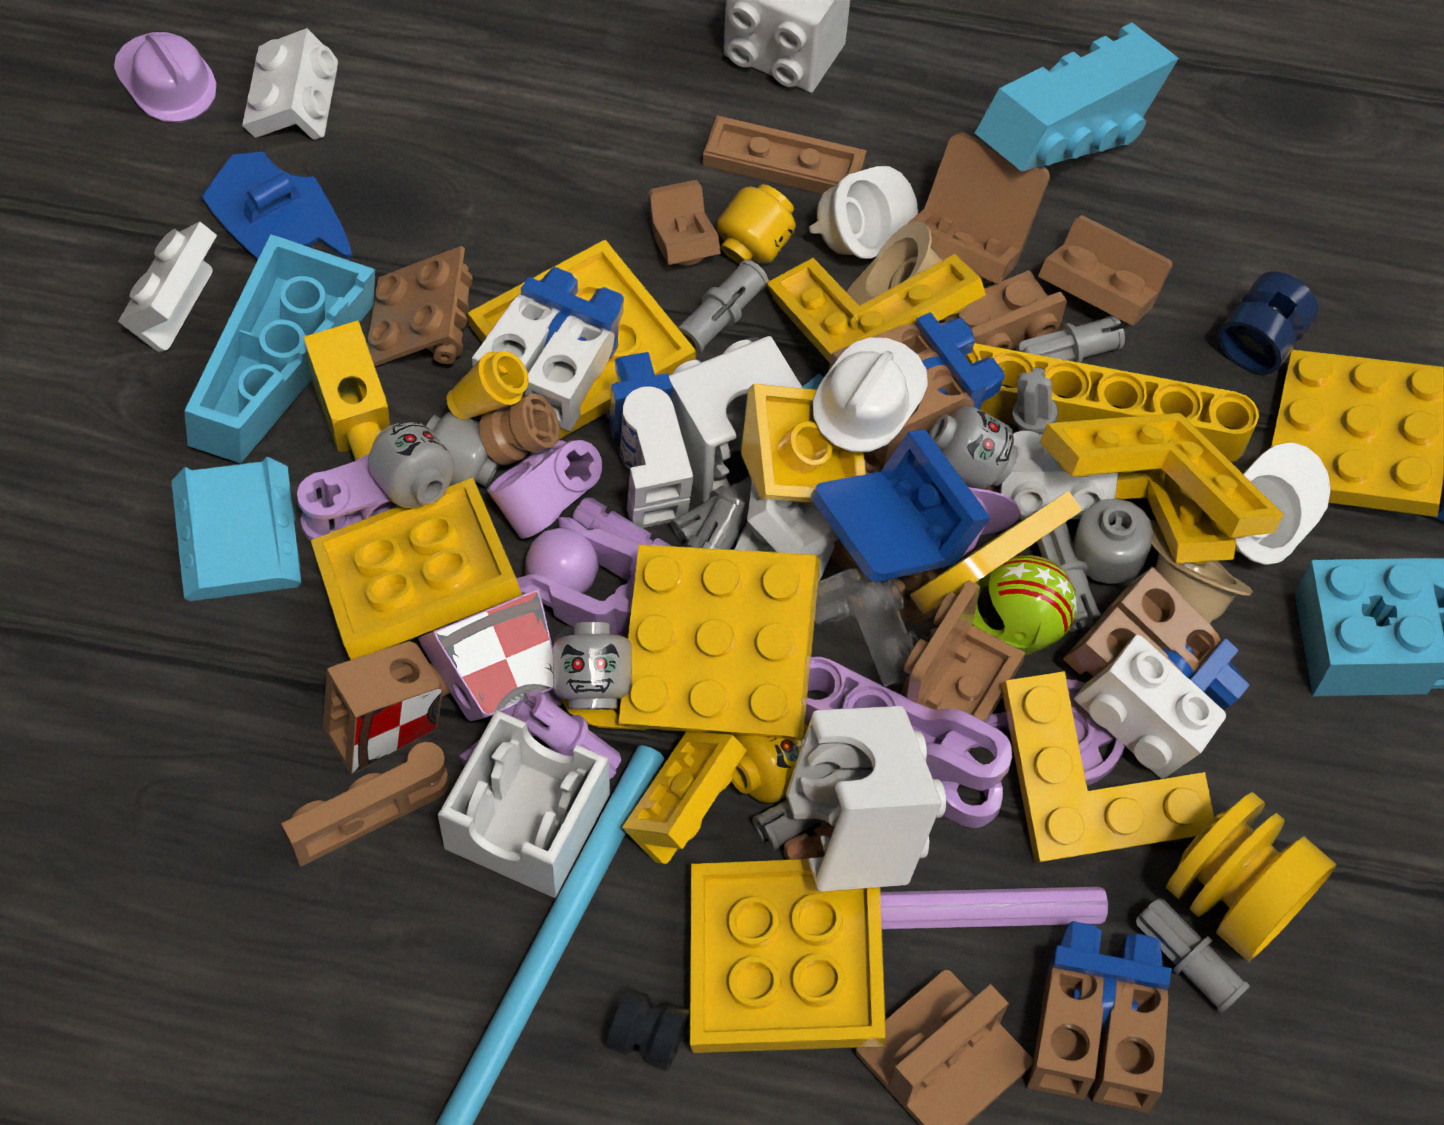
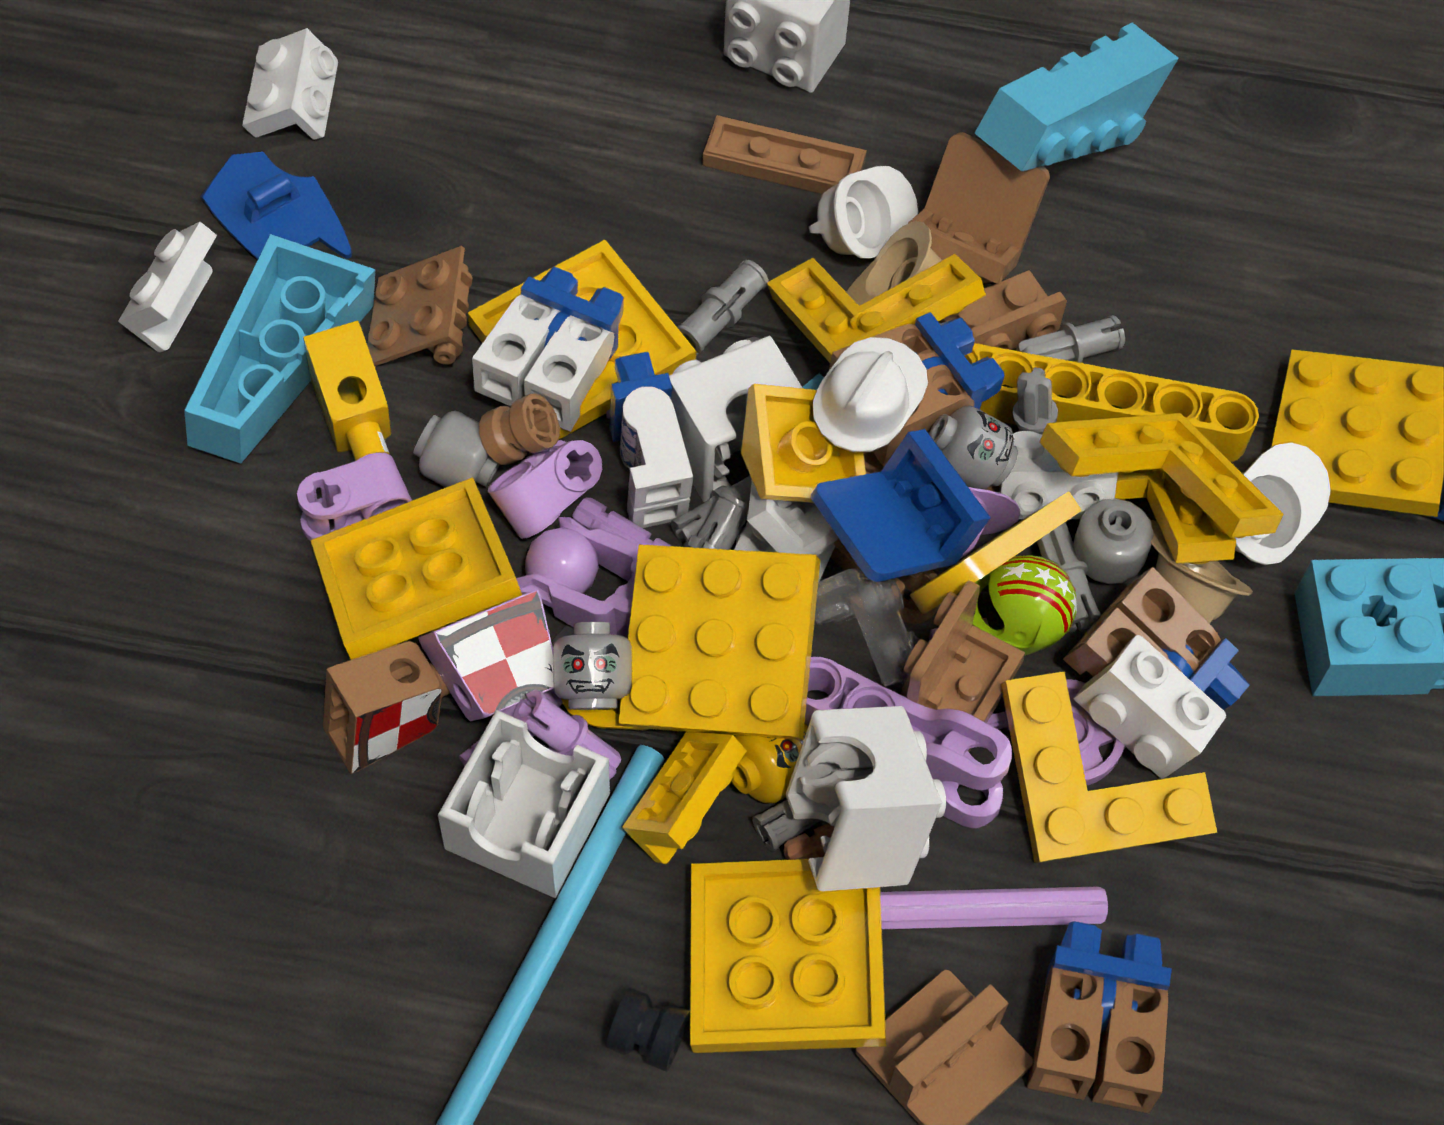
lavender piece [114,32,217,123] -> none
medium azure slope [171,457,301,601] -> none
medium nougat plate [281,742,449,867] -> none
light grey head [368,422,455,508] -> none
yellow cone [447,351,529,420] -> none
medium nougat bracket [648,180,720,265] -> none
yellow head [717,184,796,265] -> none
medium nougat bracket [1038,215,1173,326] -> none
light grey axle [1136,898,1250,1014] -> none
yellow wheel [1166,792,1336,962] -> none
dark blue wheel [1218,271,1319,375] -> none

